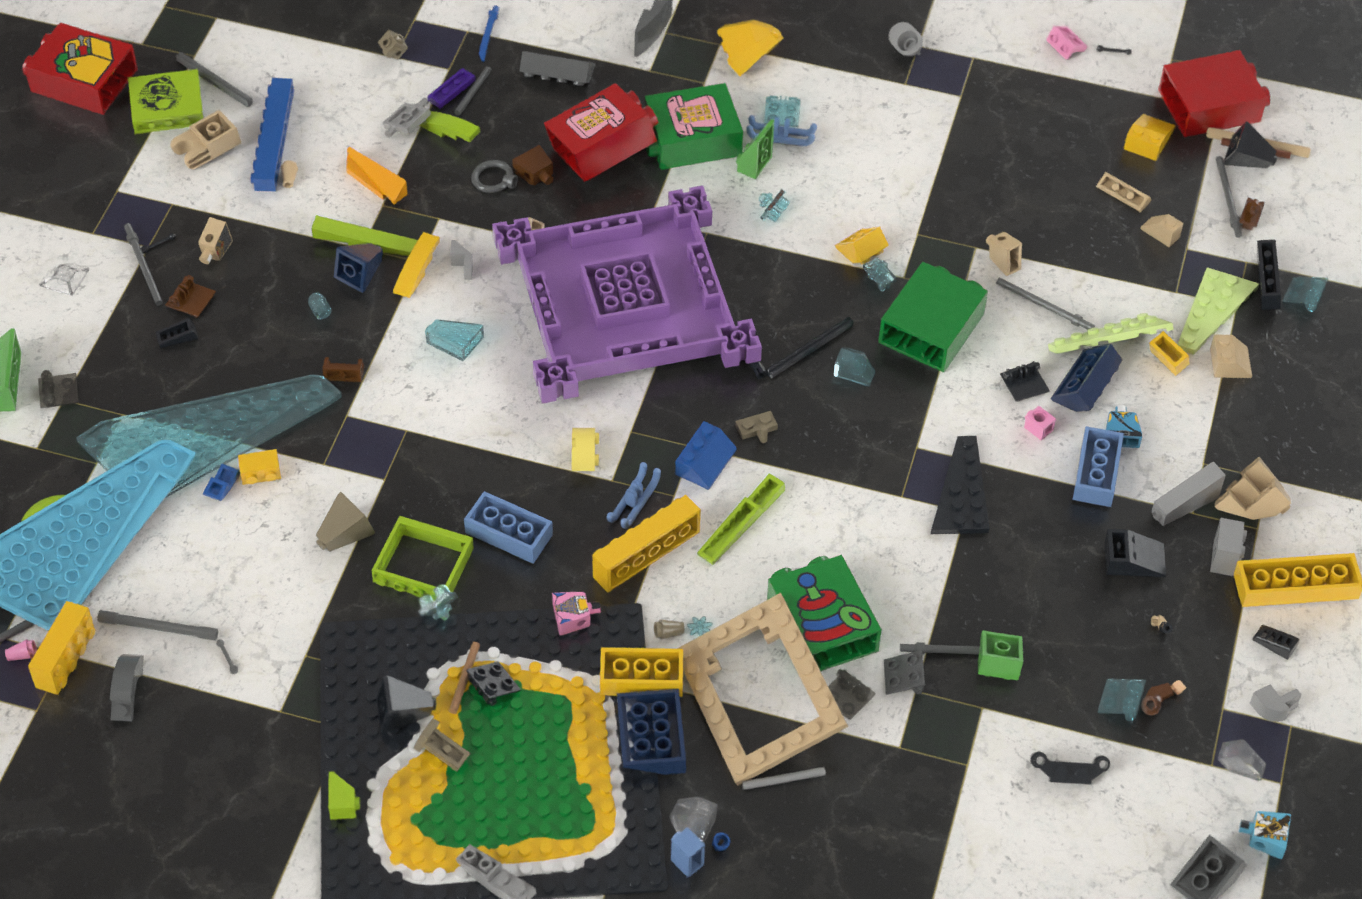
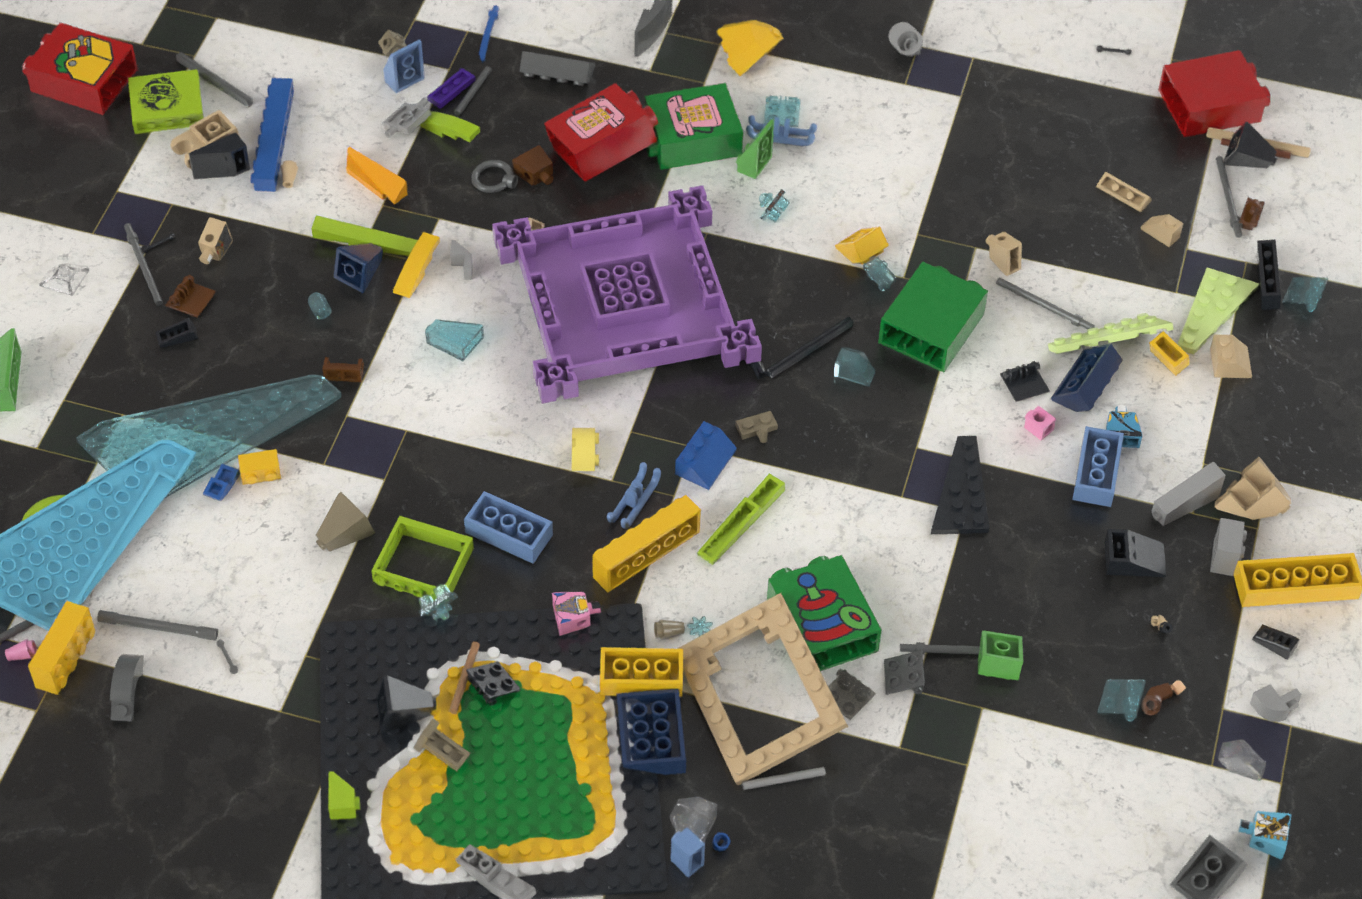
clear smoke hinge [38,370,79,408] -> none
black plate [1030,751,1110,785] -> none
bright pink bracket [1046,26,1087,59] -> none
yellow slope [1124,114,1175,161] -> none
none -> black slope [189,132,250,179]
none -> medium blue slope [383,40,425,93]

